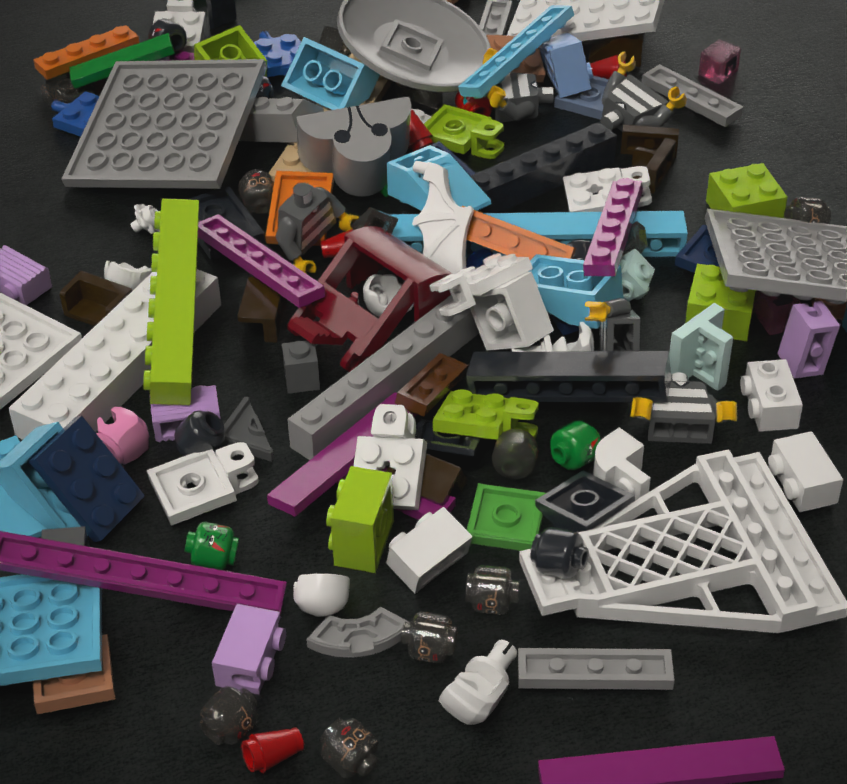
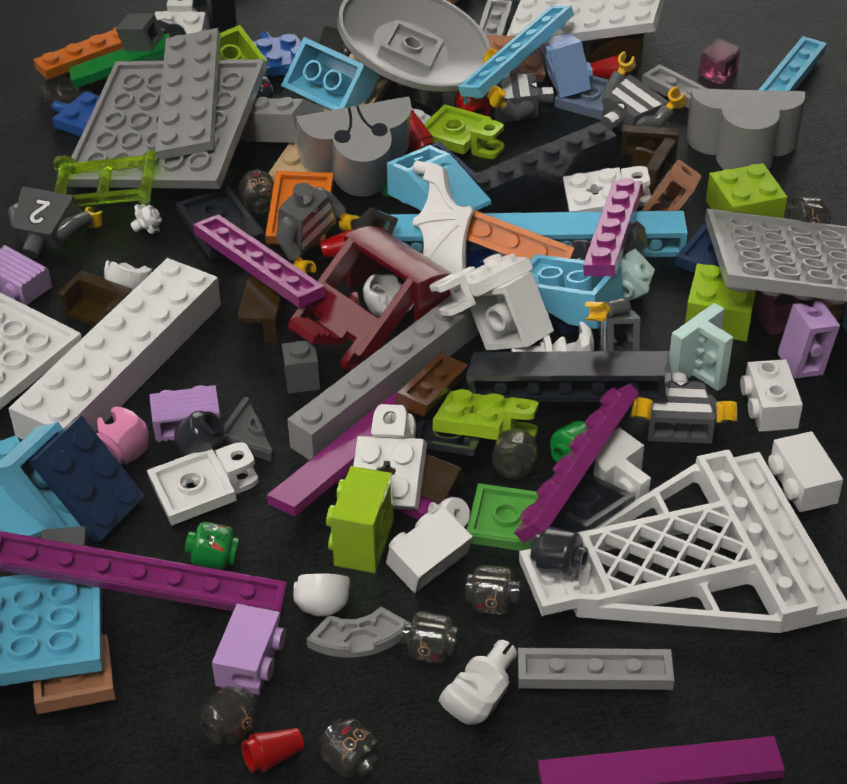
lime brick [143,198,199,405] -> none
none -> dark grey torso [8,186,103,258]
none -> clear neon green piece [53,150,157,206]
none -> dark grey brick [116,13,164,52]
none -> light grey plate [155,28,221,160]
none -> white piece [428,497,470,527]
none -> magenta plate [514,383,639,543]
none -> nougat torso [641,160,701,211]
none -> light grey brick [686,89,805,170]
none -> medium azure plate [759,36,827,91]

